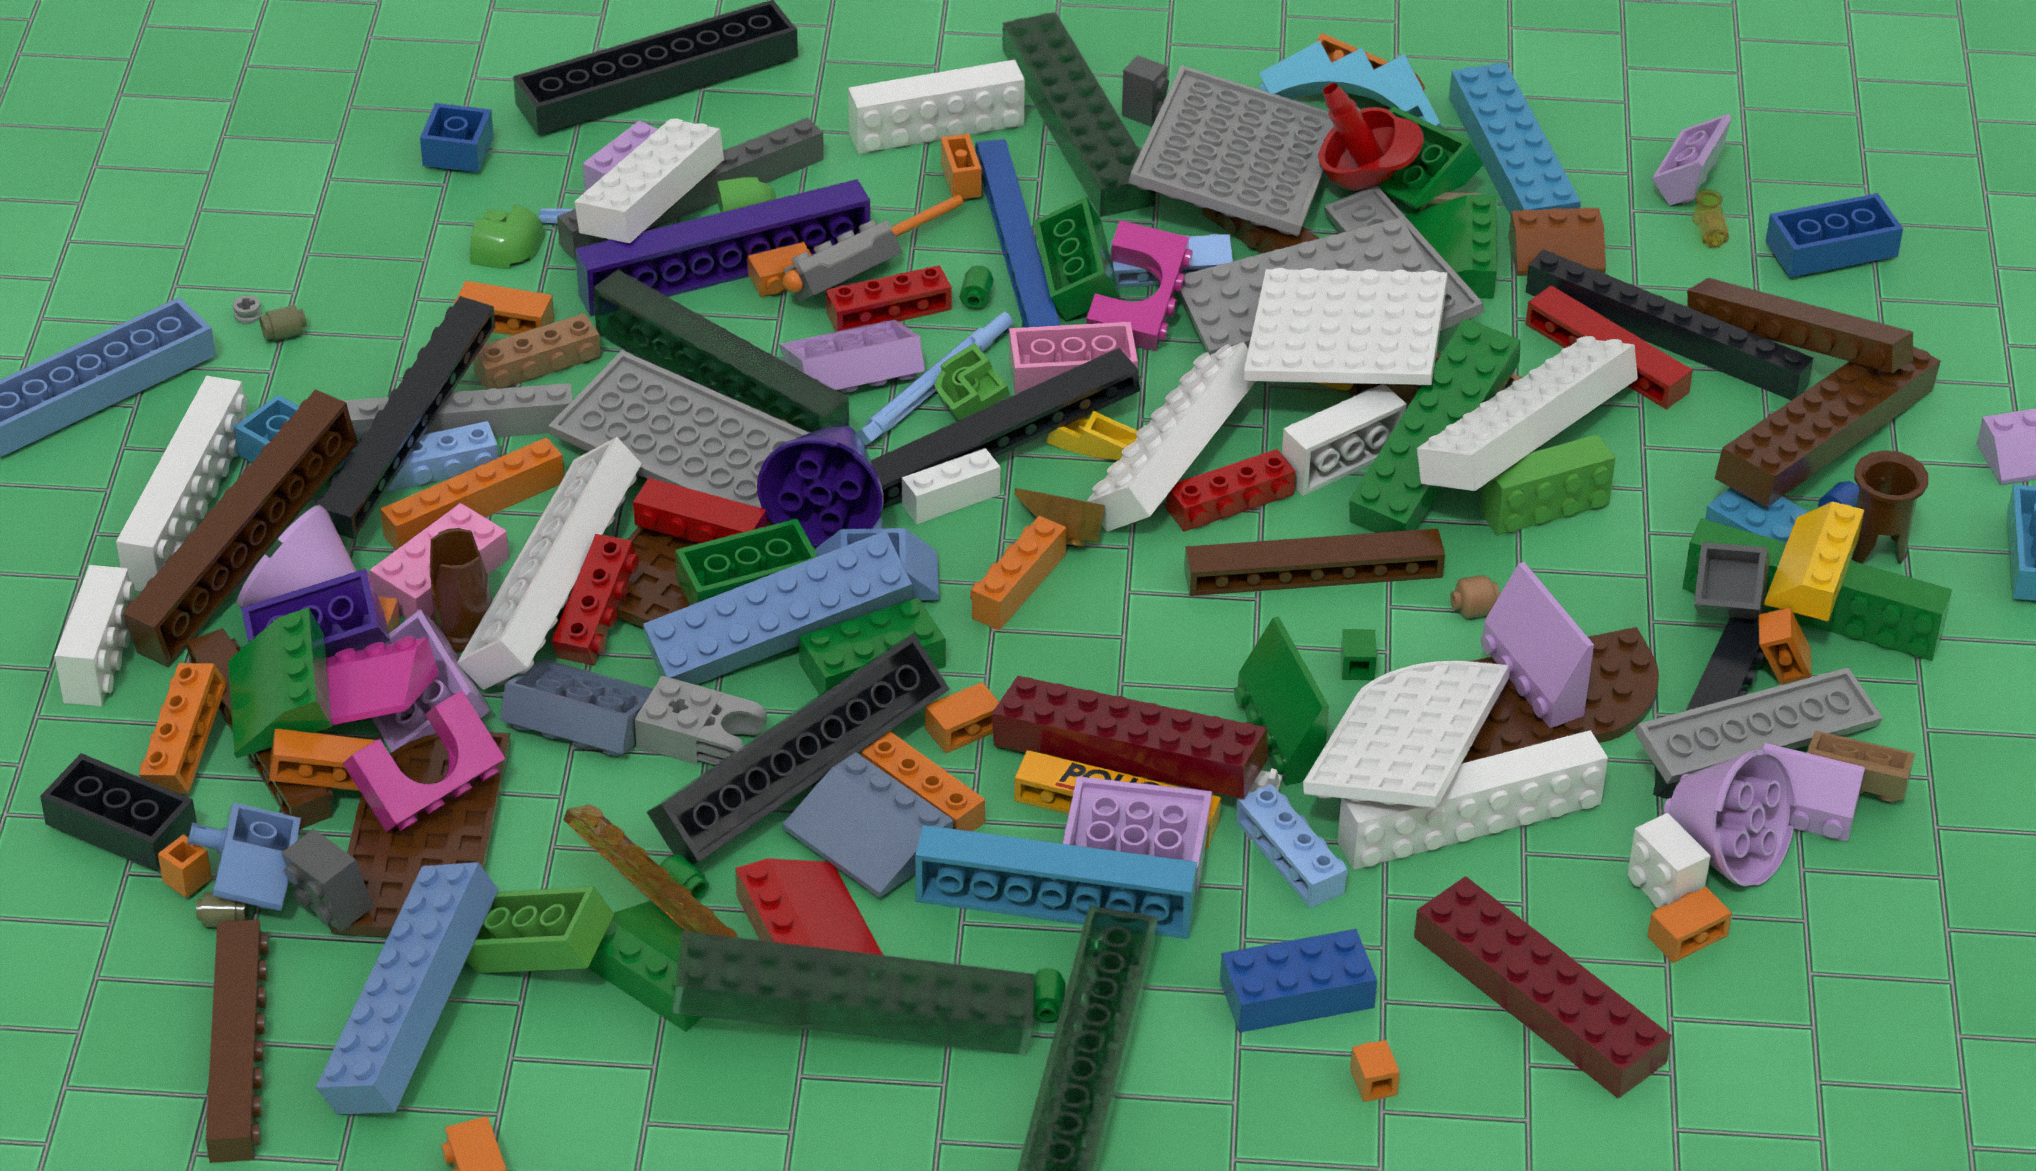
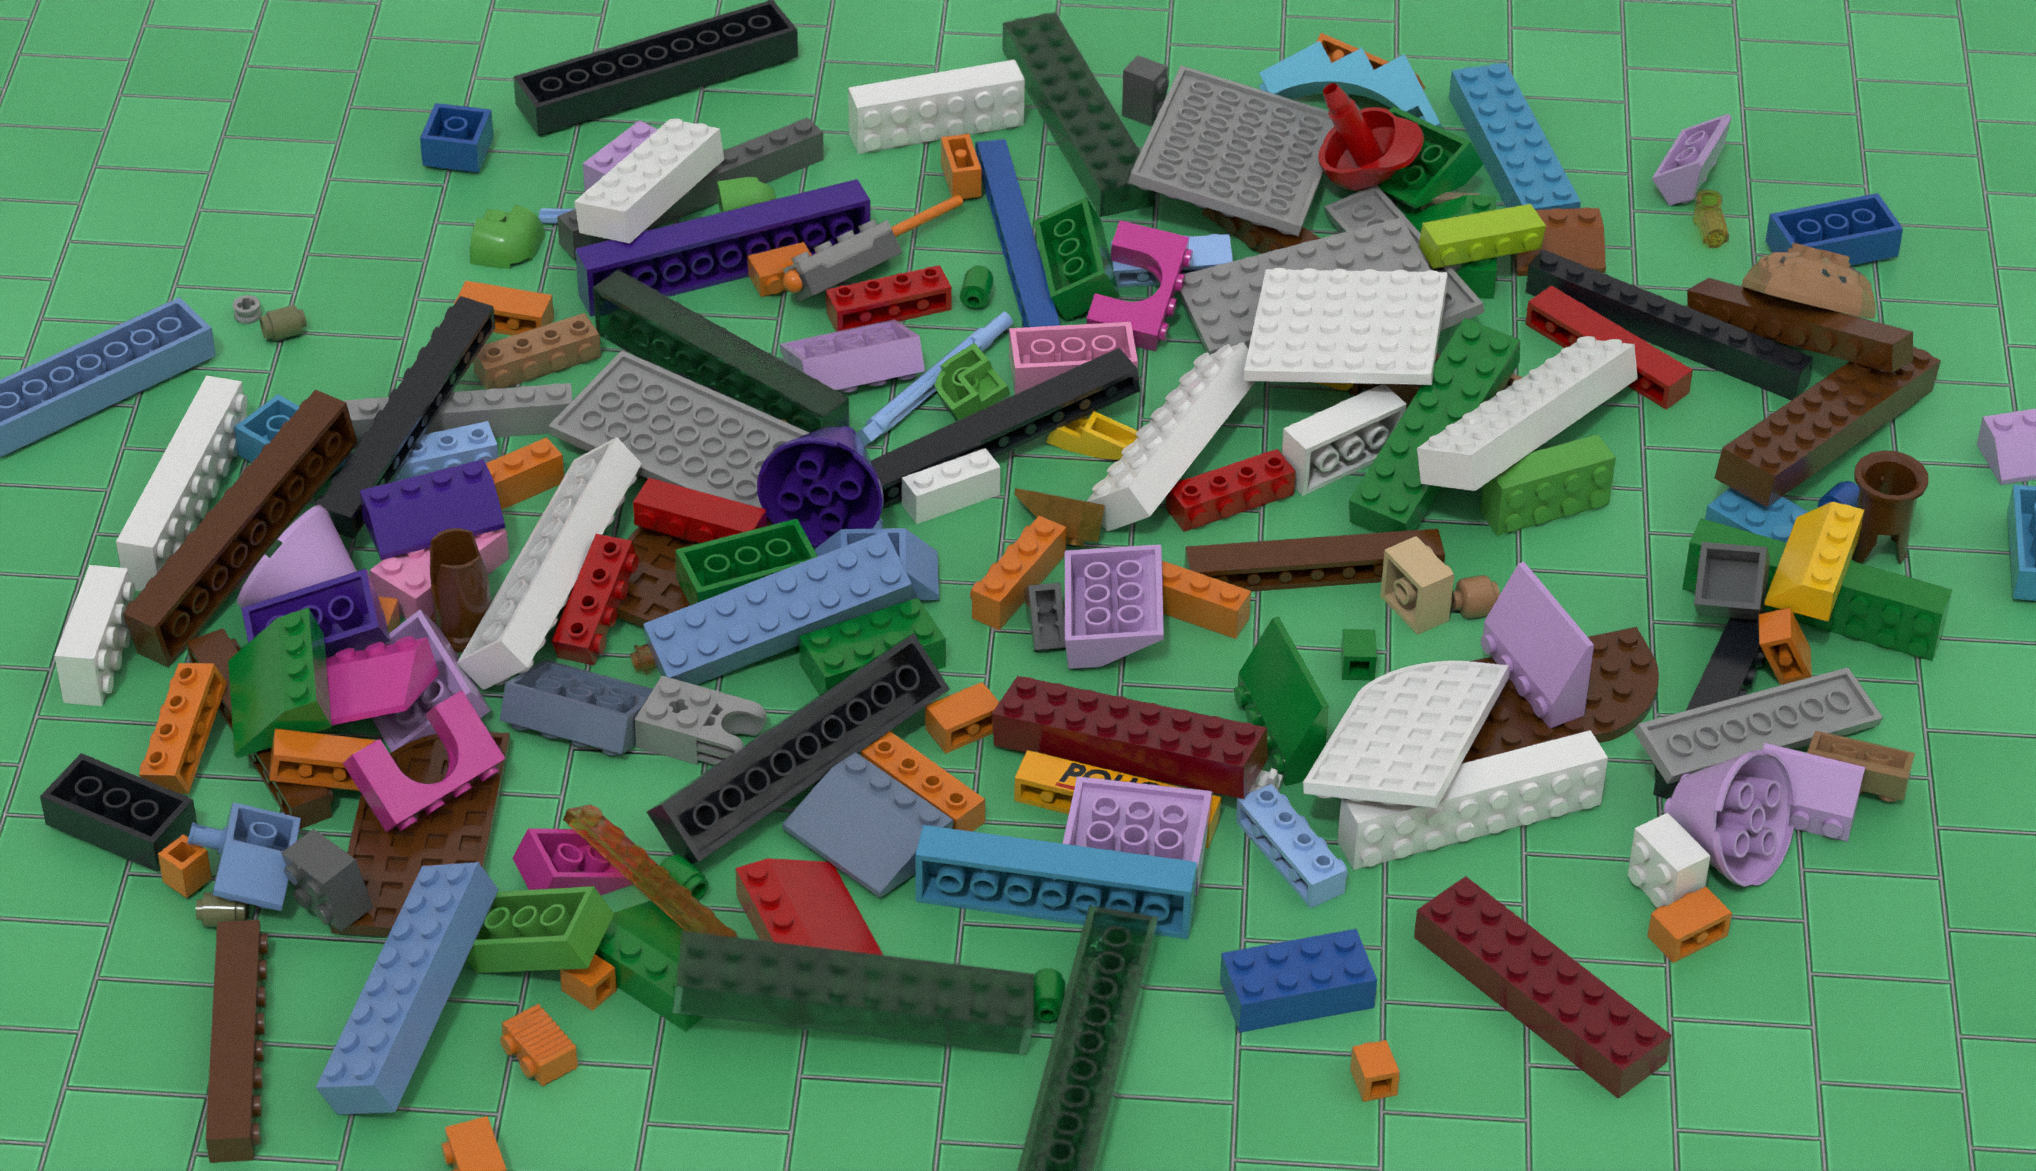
none -> dark purple slope [359,459,505,560]
none -> orange brick [500,1004,578,1086]
none -> dark pink slope [512,828,641,895]
none -> orange brick [560,954,617,1011]
none -> clear orange plate [629,643,656,675]
none -> dark grey arch [1024,582,1066,651]
none -> lavender slope [1065,544,1164,669]
none -> orange brick [1162,561,1251,639]
none -> tan brick [1380,536,1454,635]
none -> lime brick [1418,204,1546,269]
none -> medium nougat rock [1741,243,1876,319]

